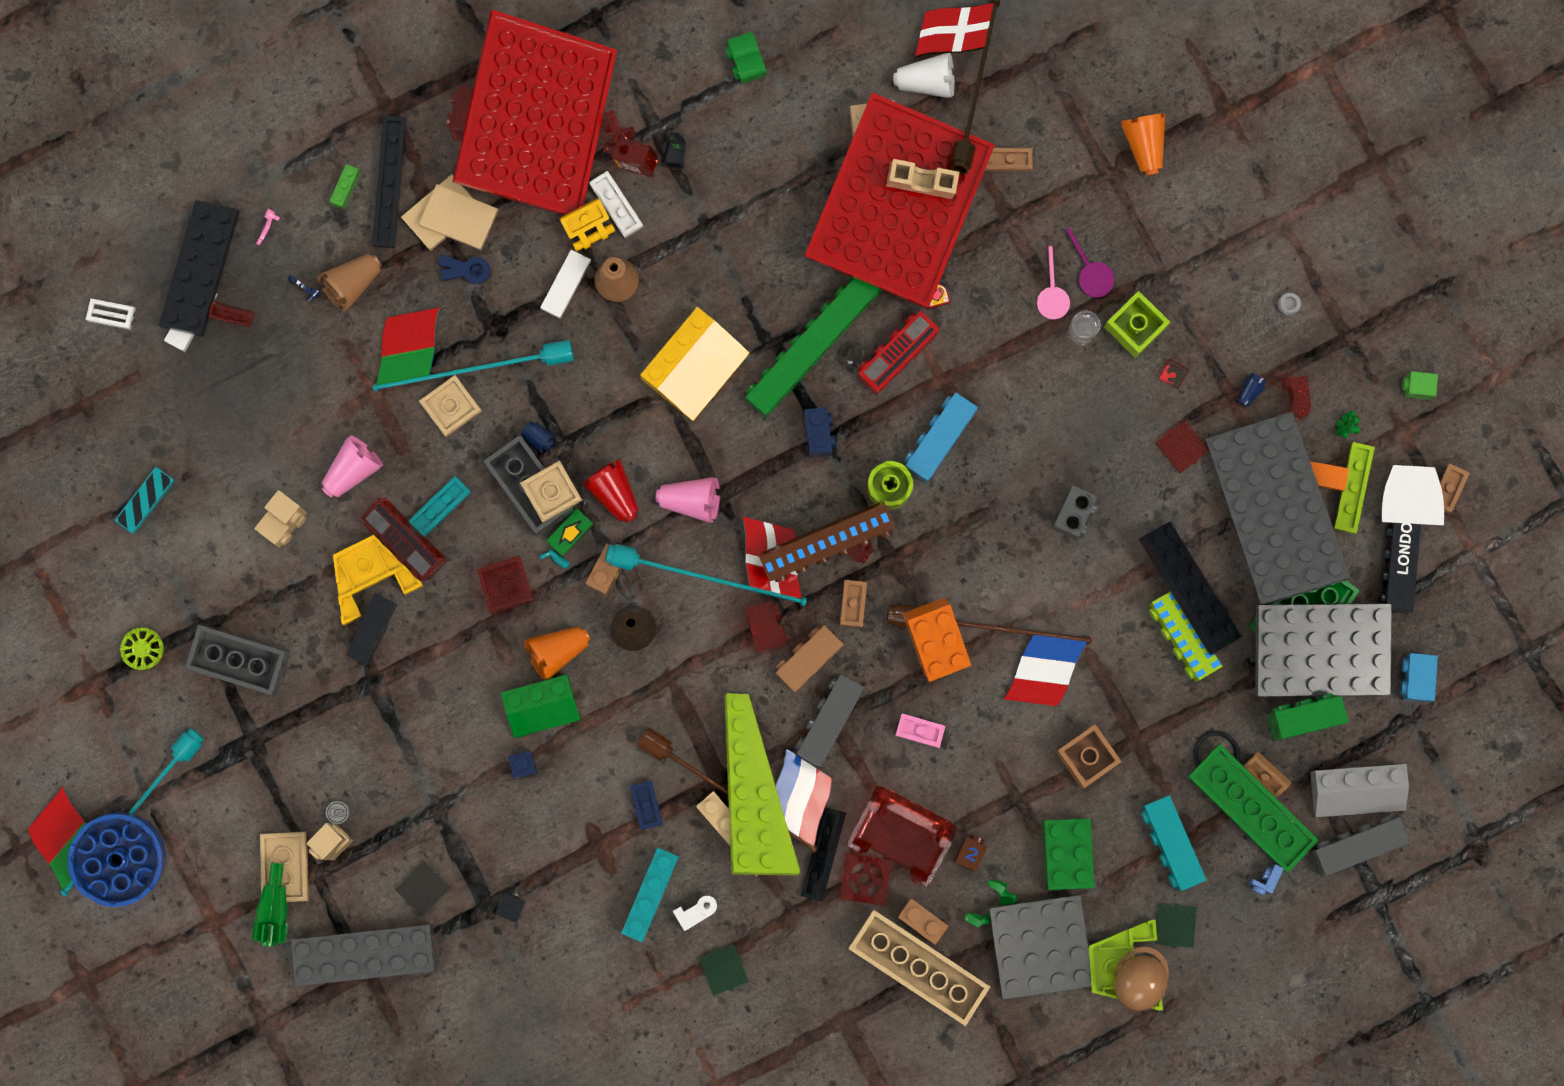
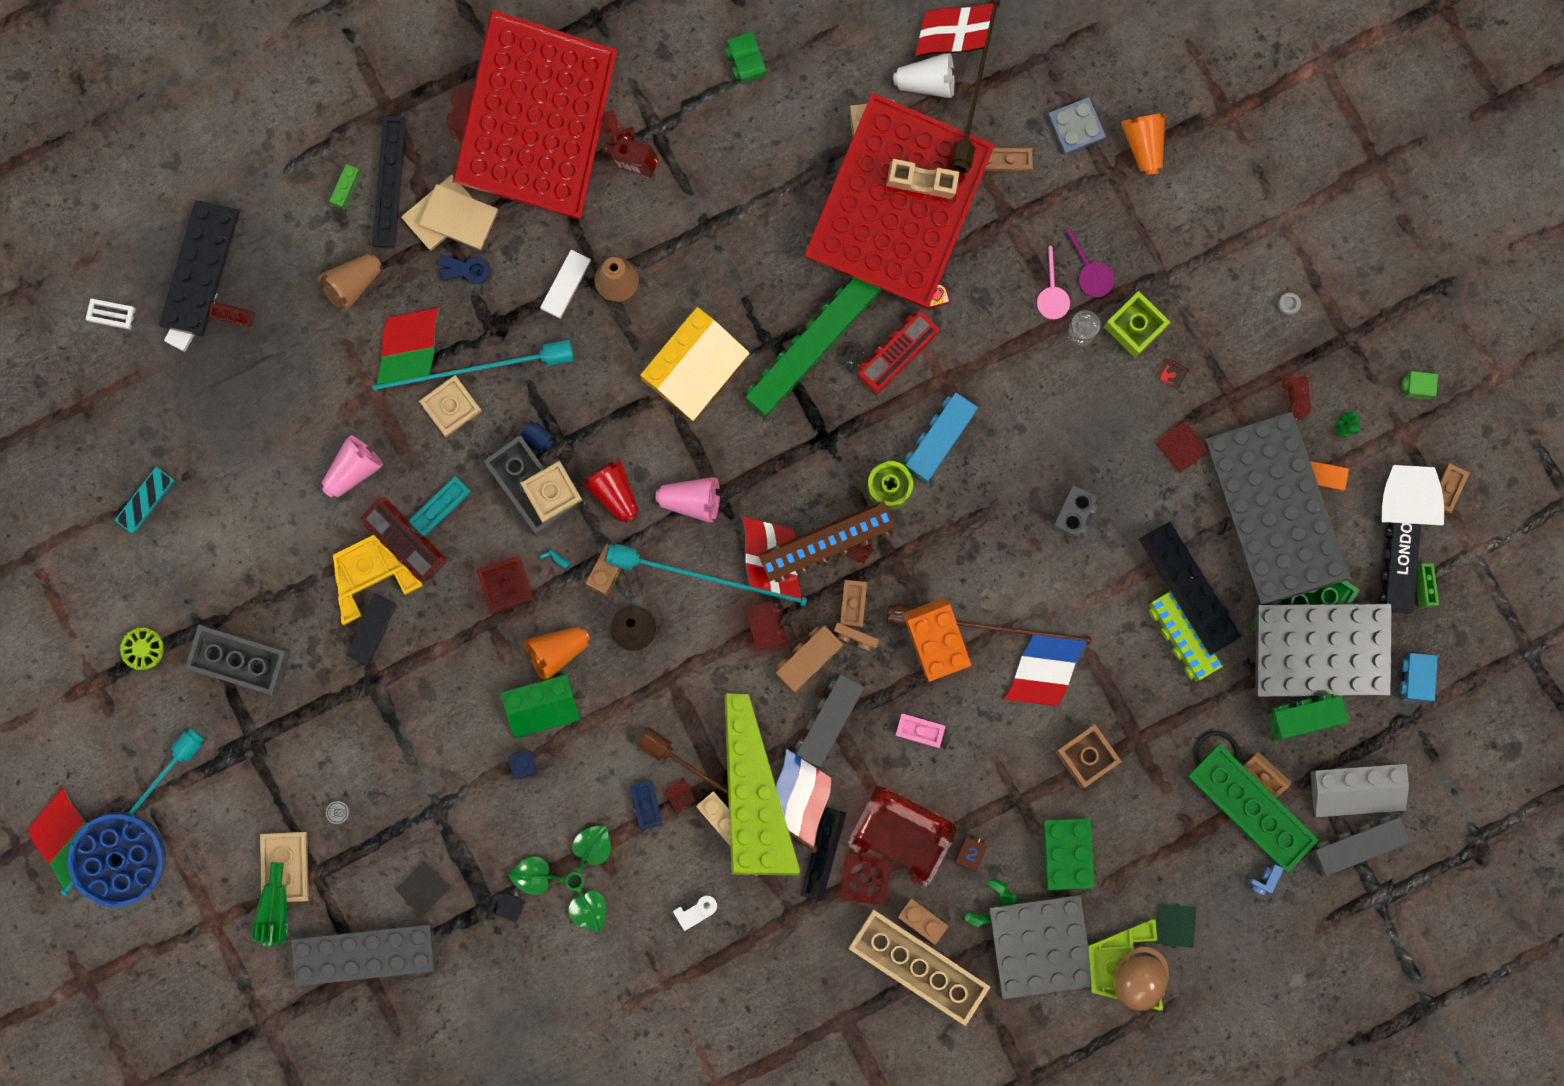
tan brick [254,490,307,548] -> none
bright pink piece [256,208,280,245] -> none
dark blue piece [288,275,321,302] -> none
tan arch [306,823,353,860] -> none
green tile [546,508,594,557] -> none
yellow plate [559,198,615,252] -> none
white tile [589,171,643,238] -> none
teal brick [621,848,679,942] -> none
black rock [661,132,686,169] -> none
clear green piece [699,944,749,996] -> none
dark blue brick [804,407,836,458] -> none
teal brick [1140,795,1207,891] -> none
dark blue cone [1237,373,1267,407] -> none
lime plate [1333,442,1375,535] -> none
none -> green plant [509,826,611,932]
none -> clear red tile [665,781,695,811]
none -> medium nougat plate [833,623,879,652]
none -> light grey piece [1048,97,1106,155]
none -> bright green piece [1416,563,1439,608]

